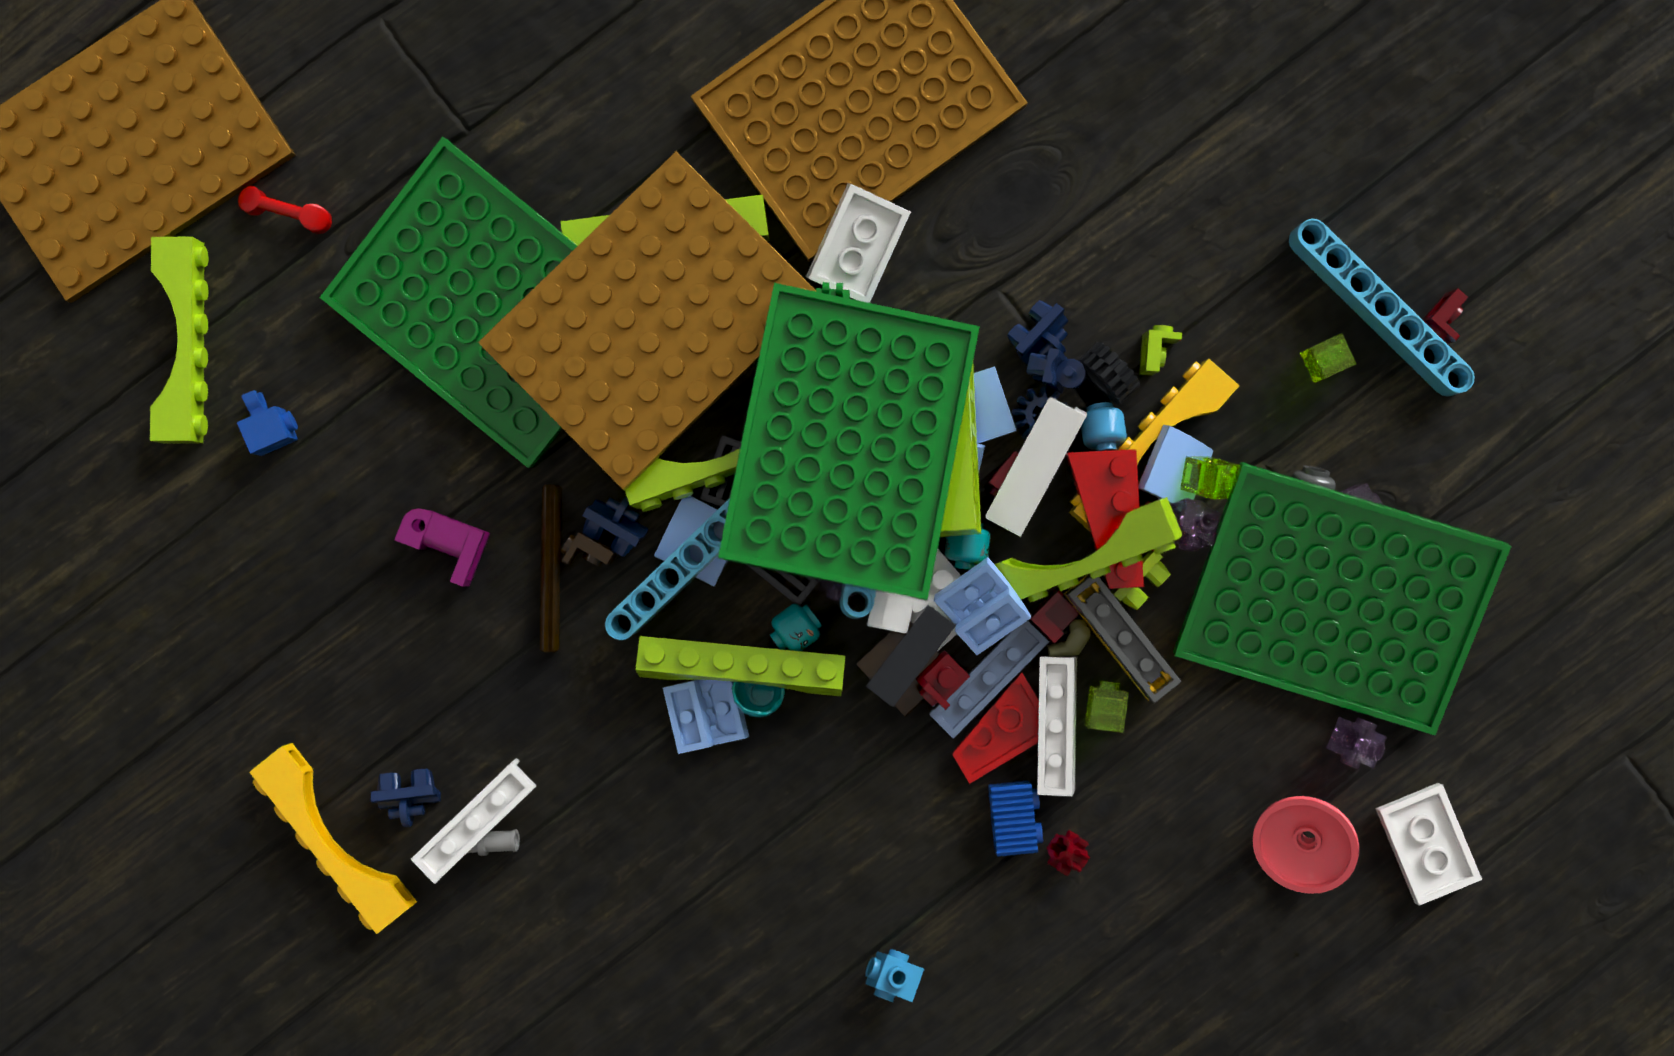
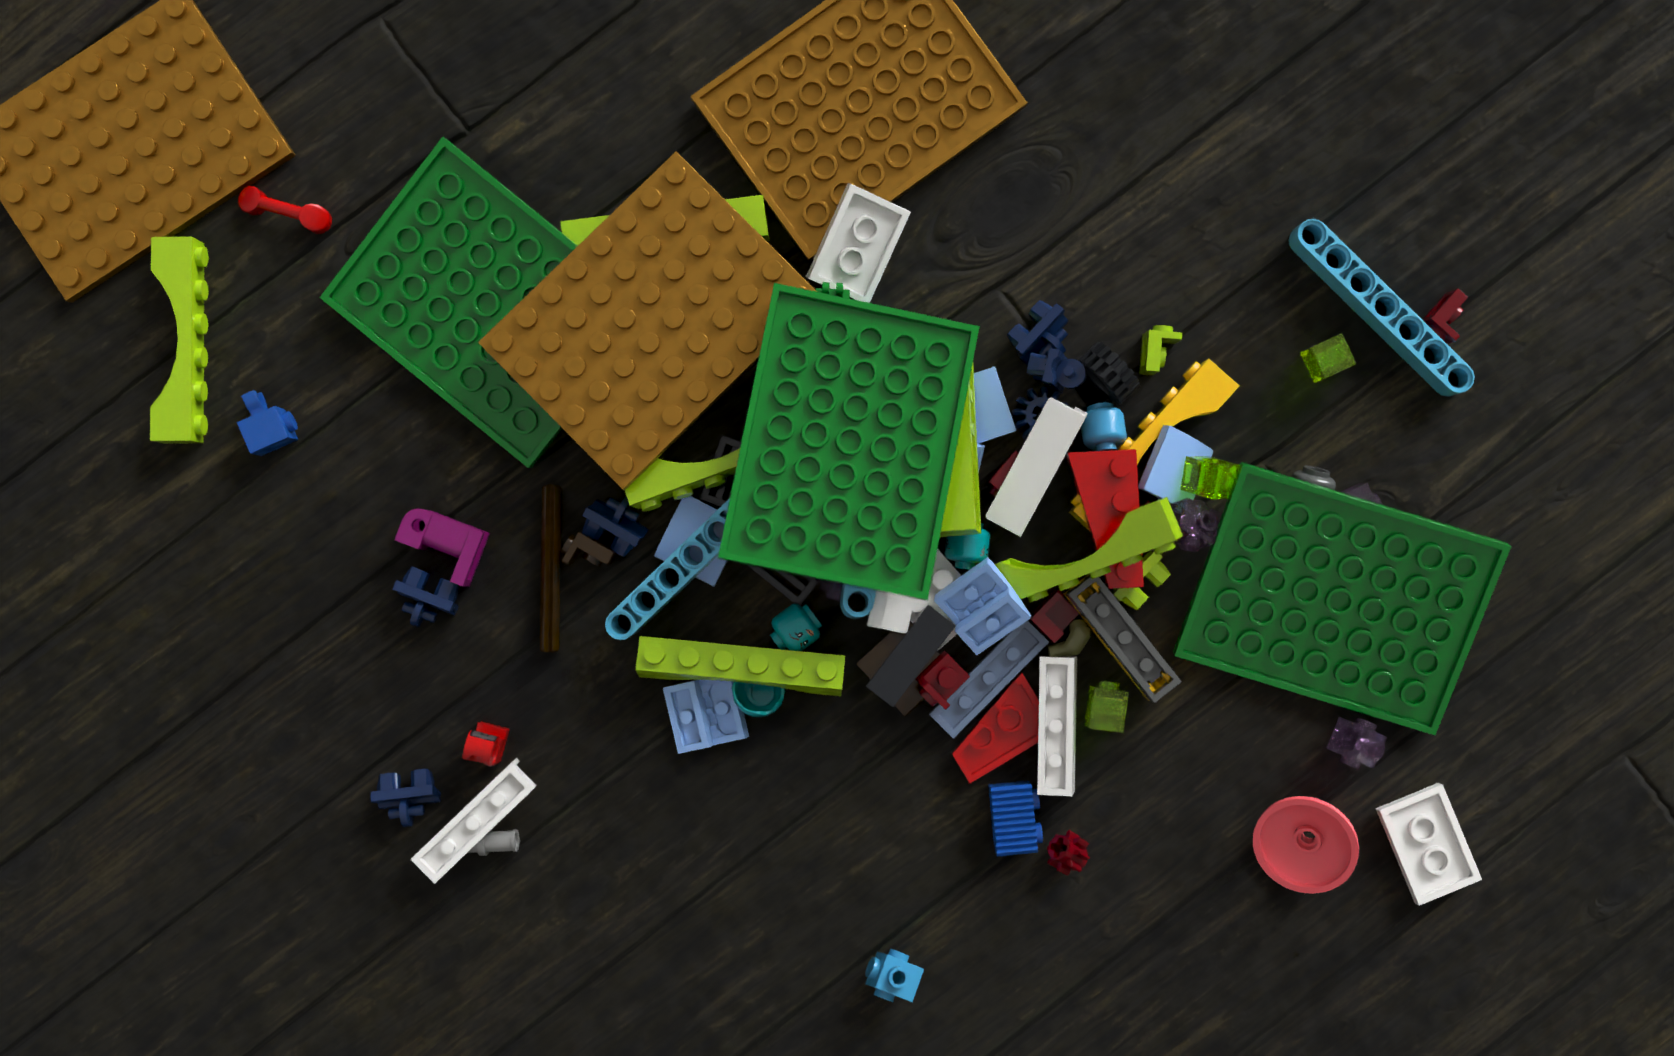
yellow arch [249,743,417,934] -> none
none -> dark blue hips [392,566,459,627]
none -> red leg [462,721,510,766]

